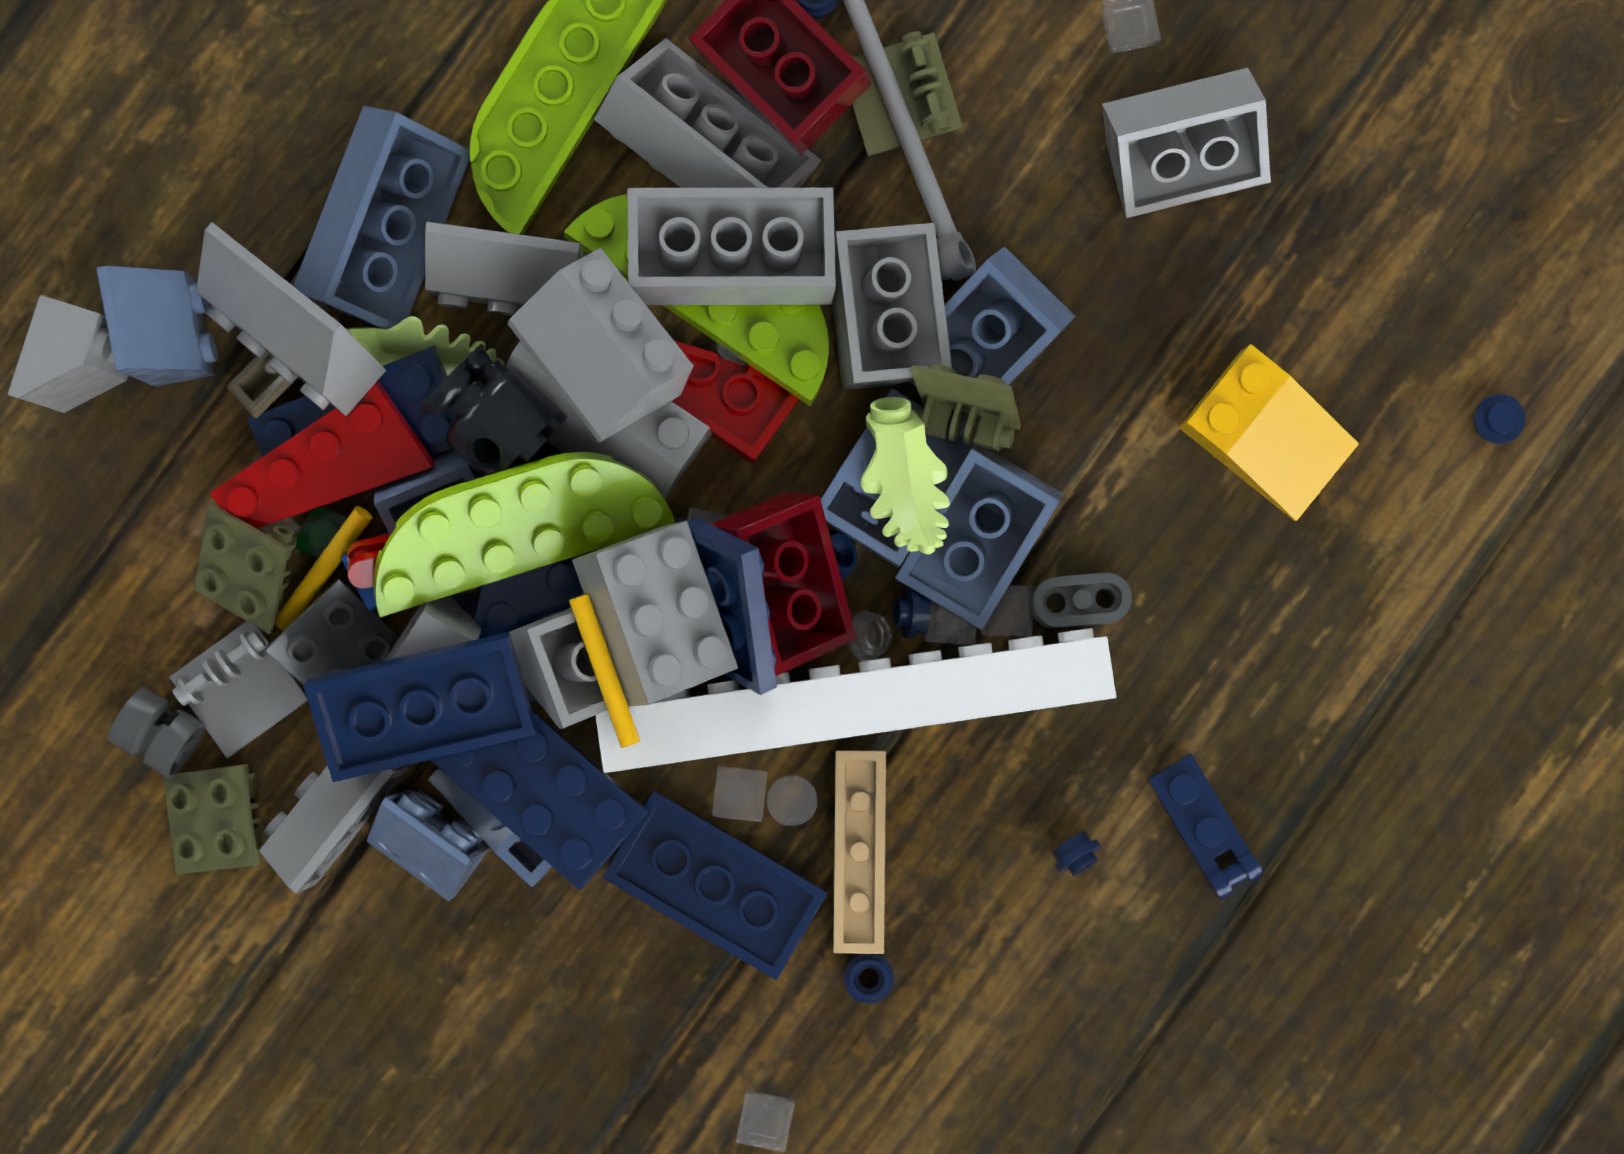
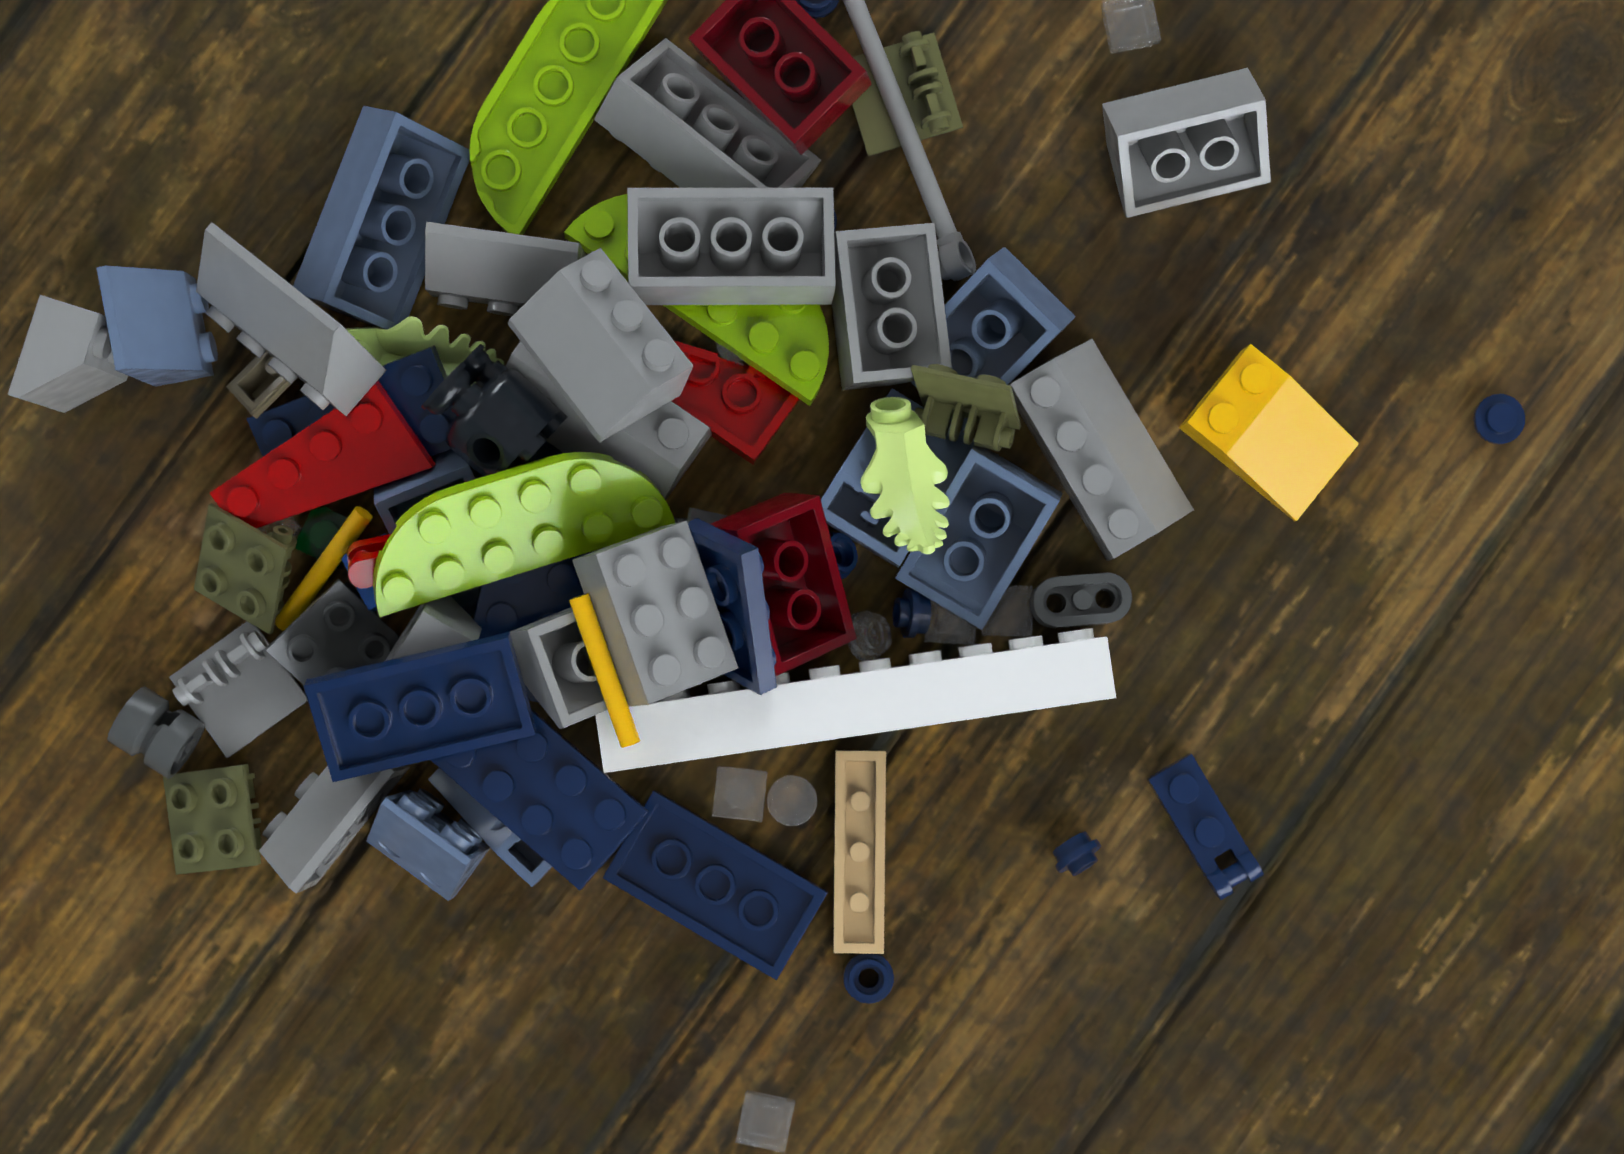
none -> light grey slope [1009,339,1194,561]

